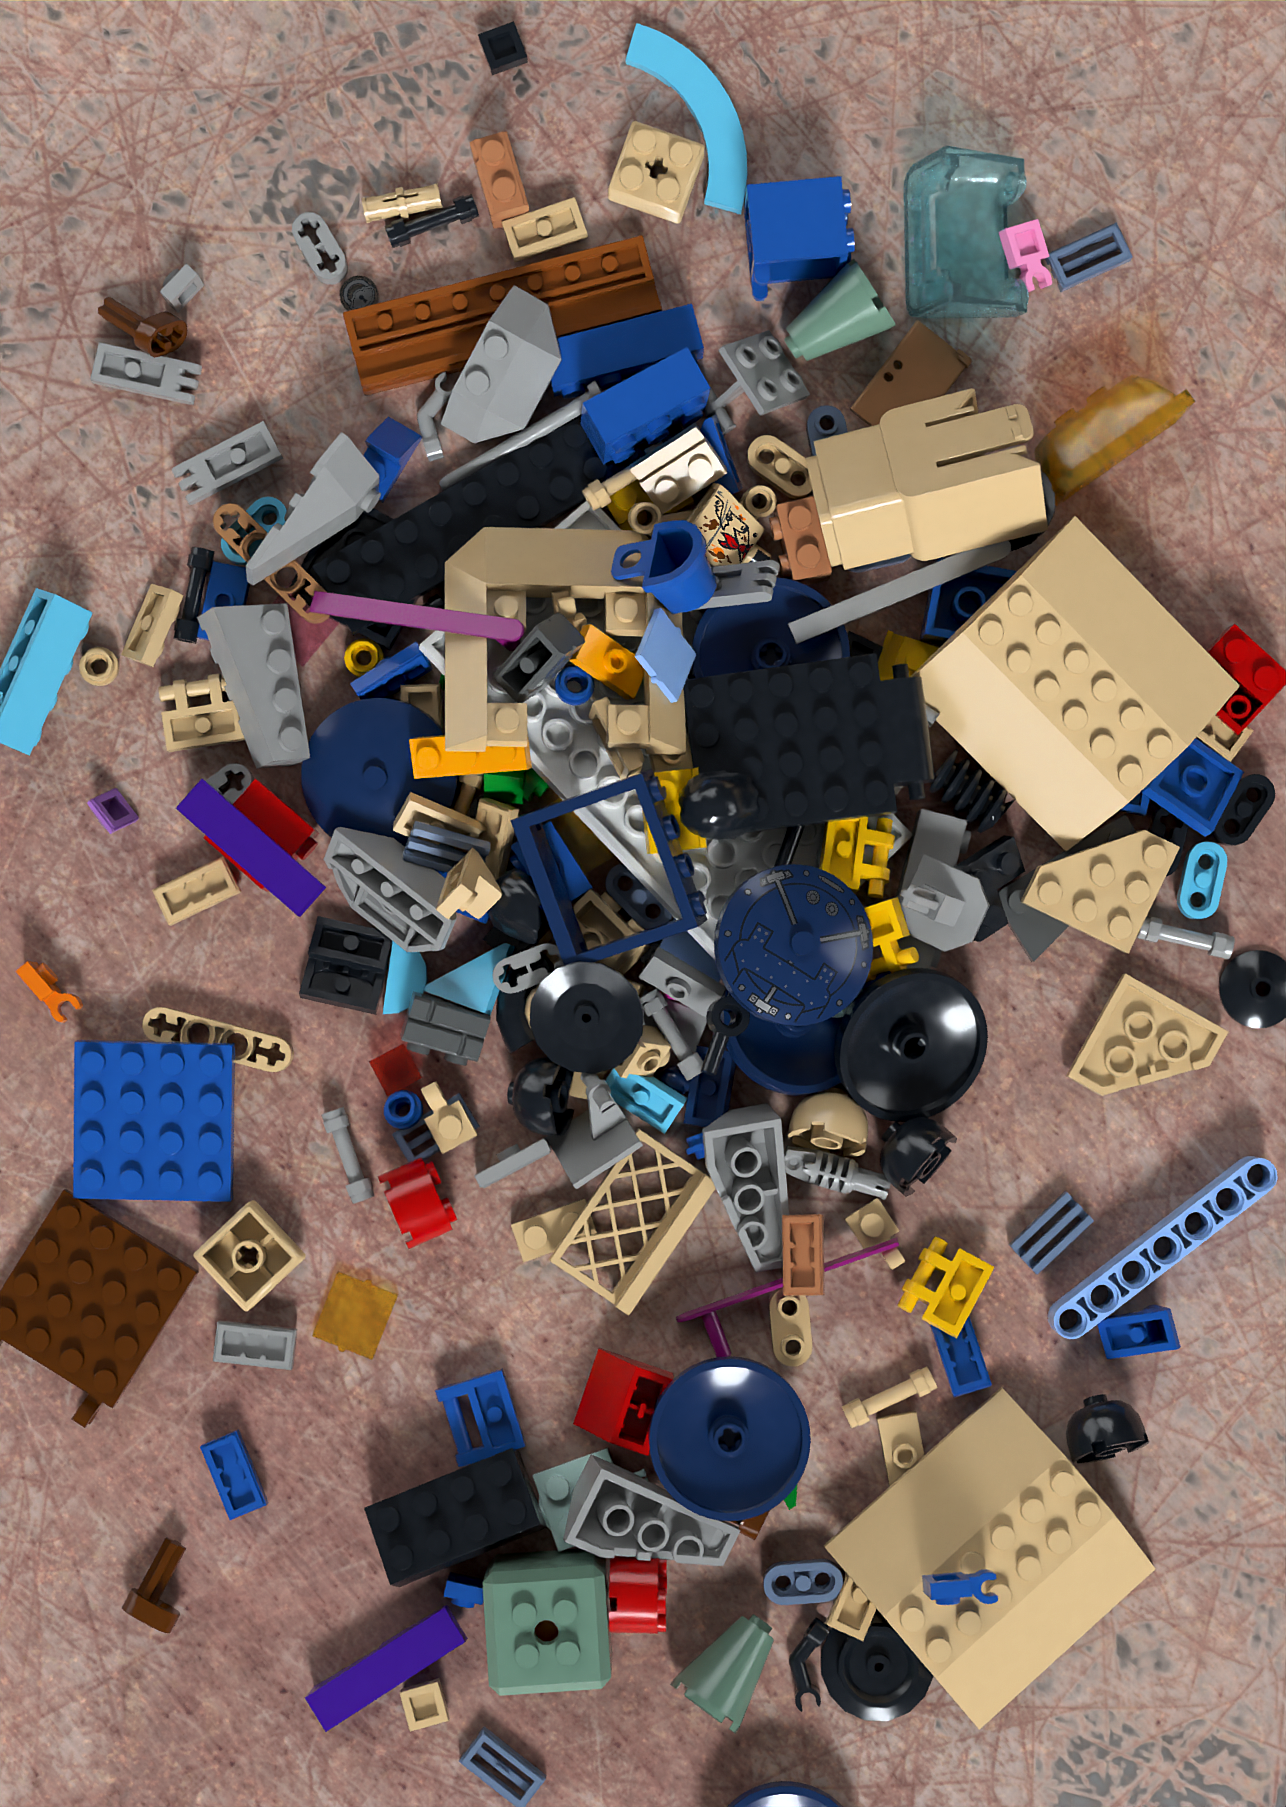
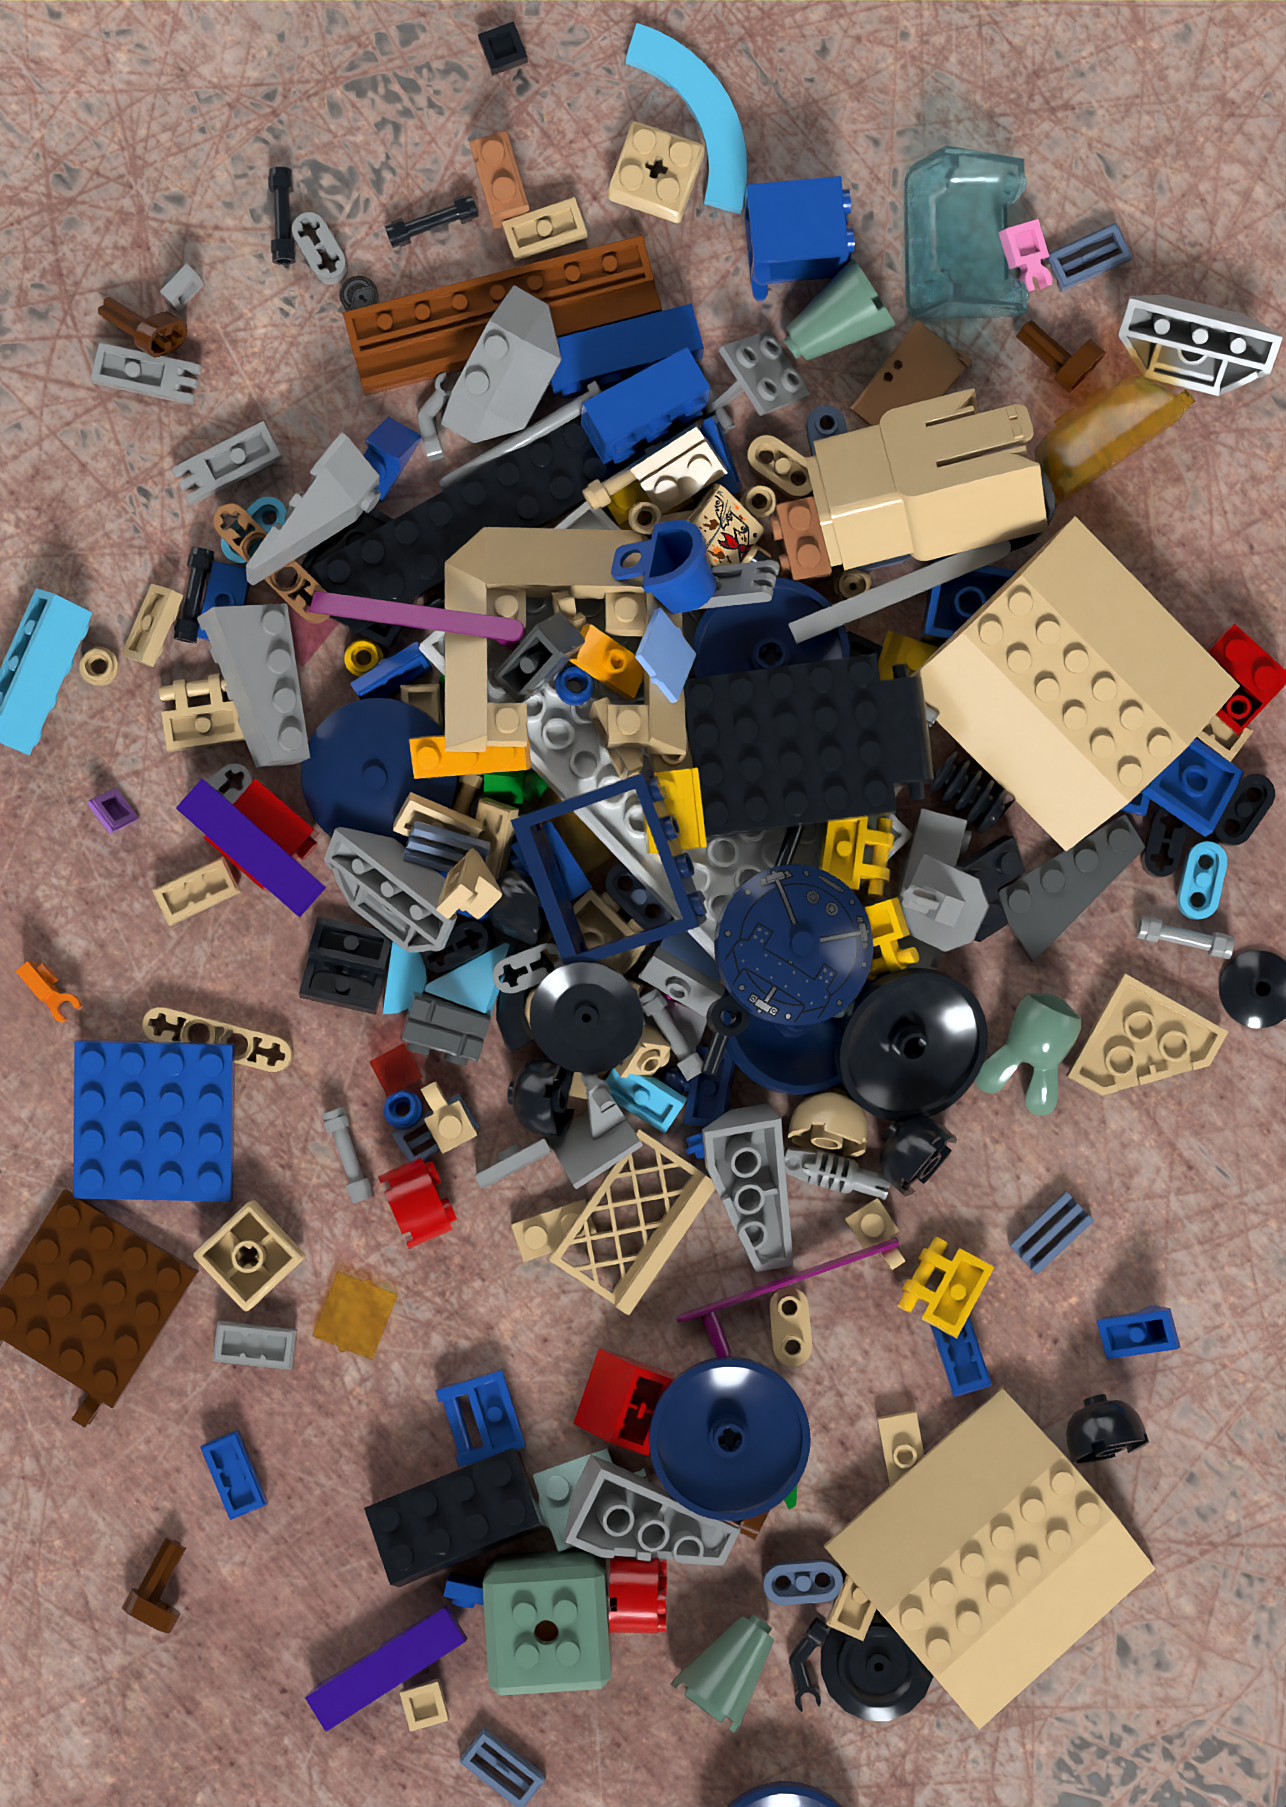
tan pin [361,183,442,223] -> none
black hair [678,770,760,840] -> none
nougat plate [782,1214,825,1296] -> none
tan bar [842,1366,937,1428] -> none
blue plate [922,1569,998,1605] -> none
tan plate [1020,830,1180,954] -> none
light blue beam [1048,1156,1278,1339] -> none
none -> black bar [268,167,296,265]
none -> black beam [422,921,496,974]
none -> tan plate [834,569,872,602]
none -> sand green piece [975,993,1082,1116]
none -> reddish brown piece [1016,320,1106,393]
none -> light grey wedge [1118,294,1283,396]

